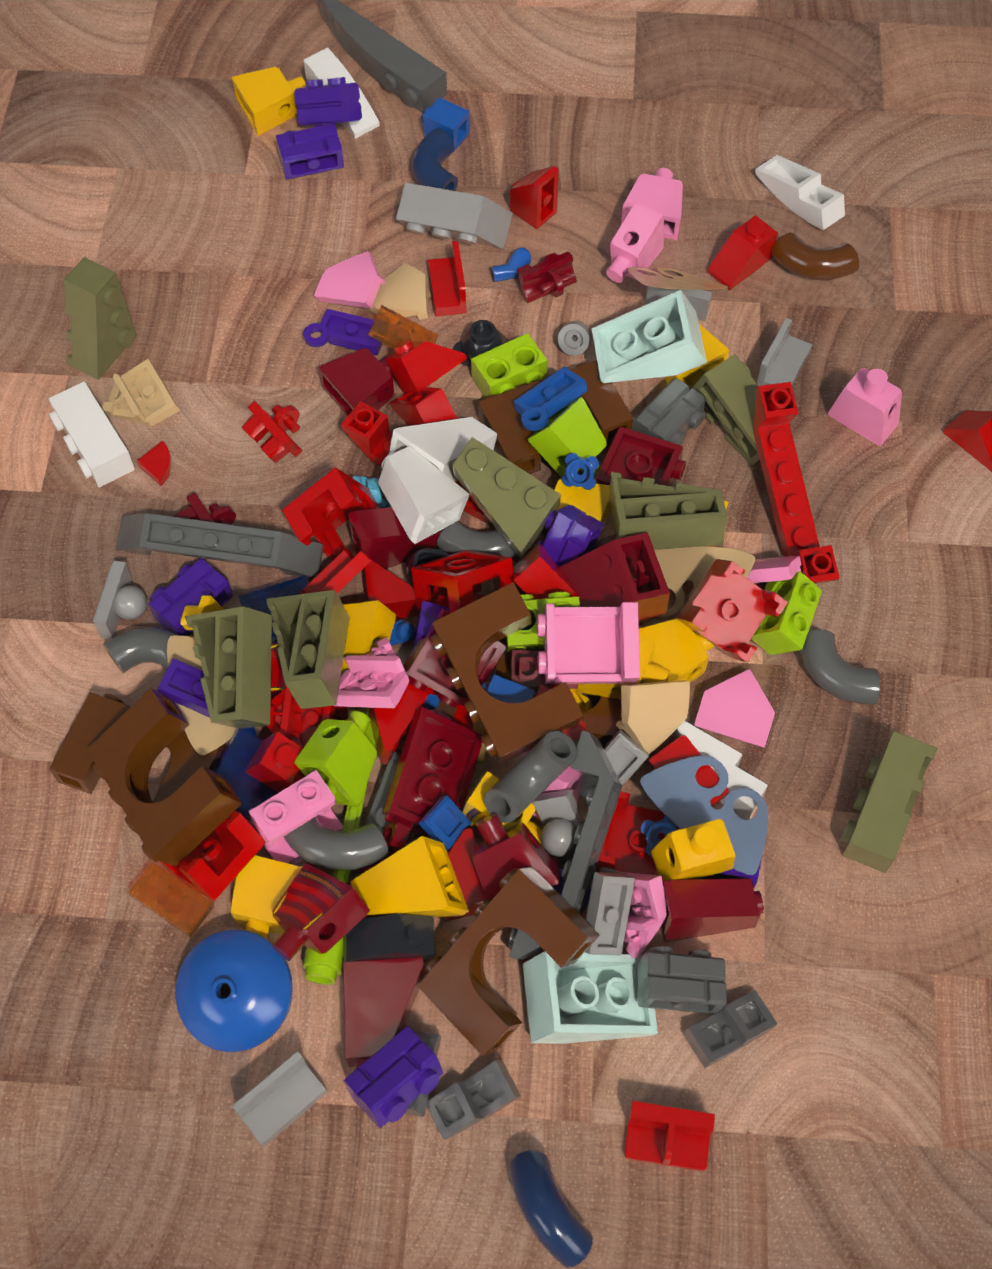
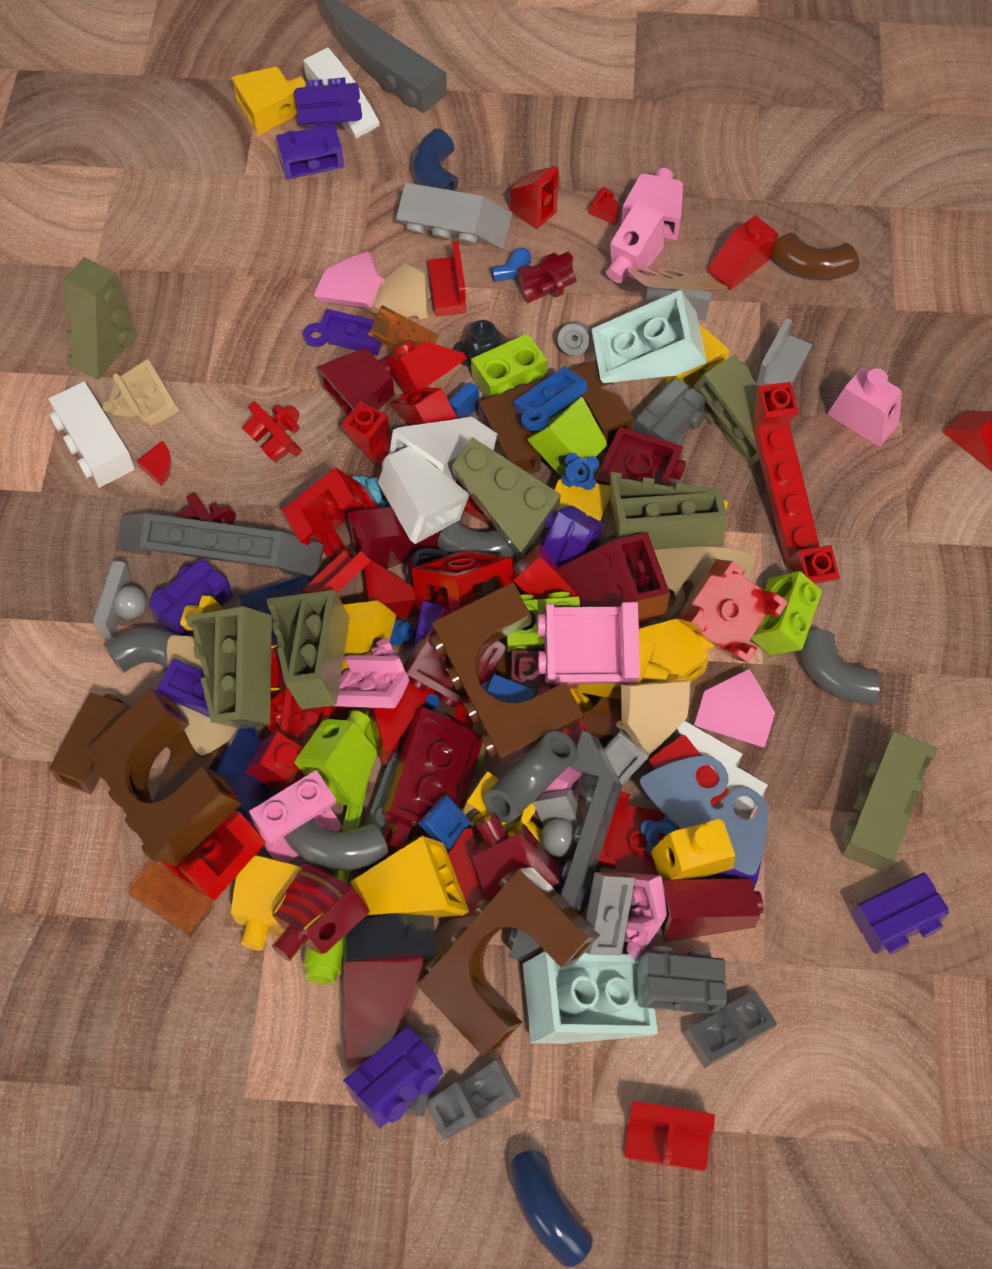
blue dish [175,930,293,1052] -> none
light grey panel [232,1051,328,1148] -> none
blue brick [422,97,470,152] -> none
bright pink slope [747,556,802,583] -> none
white slope [755,155,845,230] -> none
none -> blue tile [448,381,479,419]
none -> red tile [589,187,619,225]
none -> dark purple brick [851,872,949,955]

